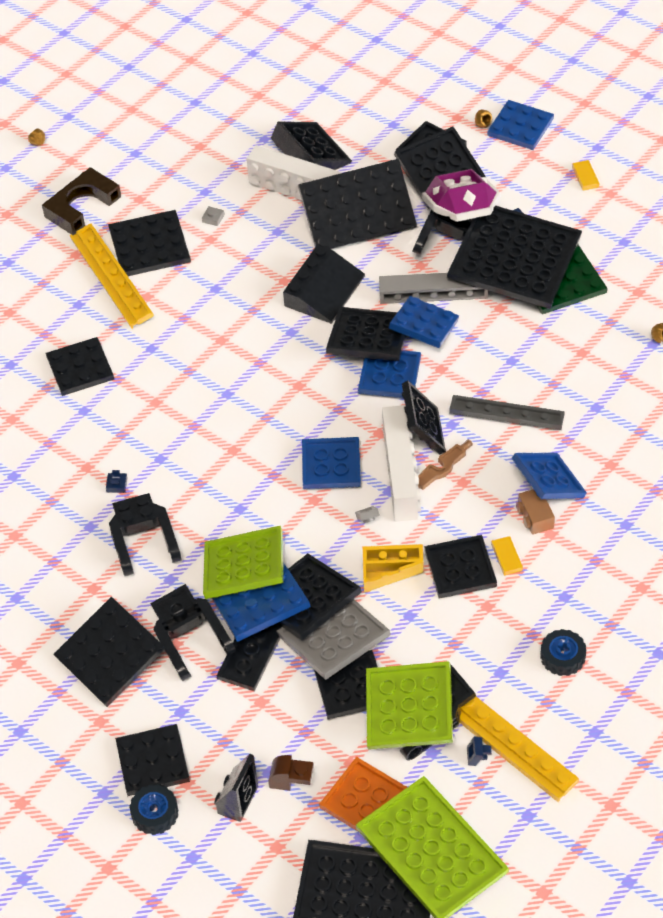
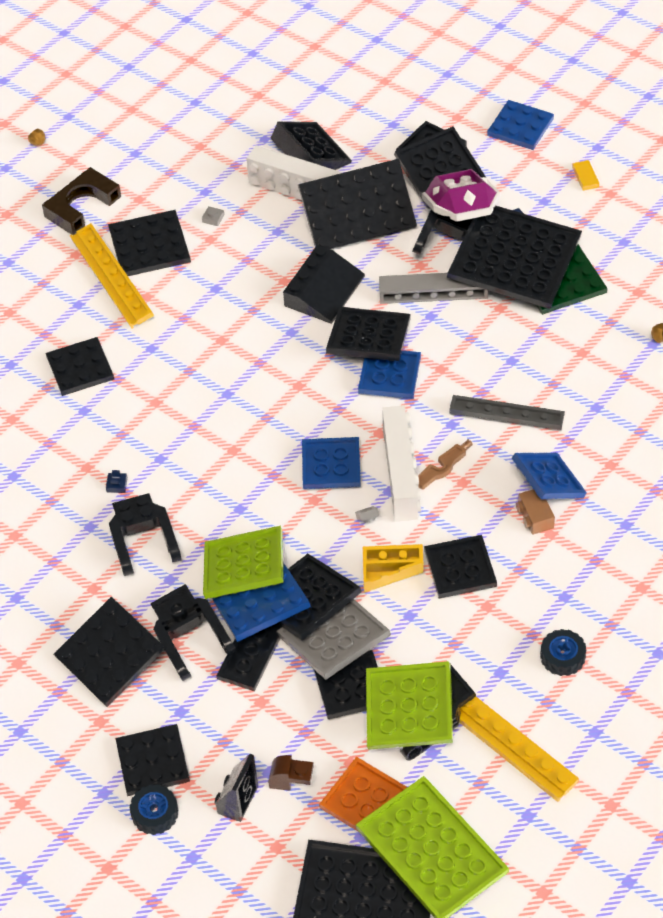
blue plate [389,296,460,348] -> none
black plate [402,380,446,455] -> none
dark blue tile [467,736,492,766] -> none
pearl gold piece [474,109,492,128] -> none
yellow tile [491,536,523,576] -> none

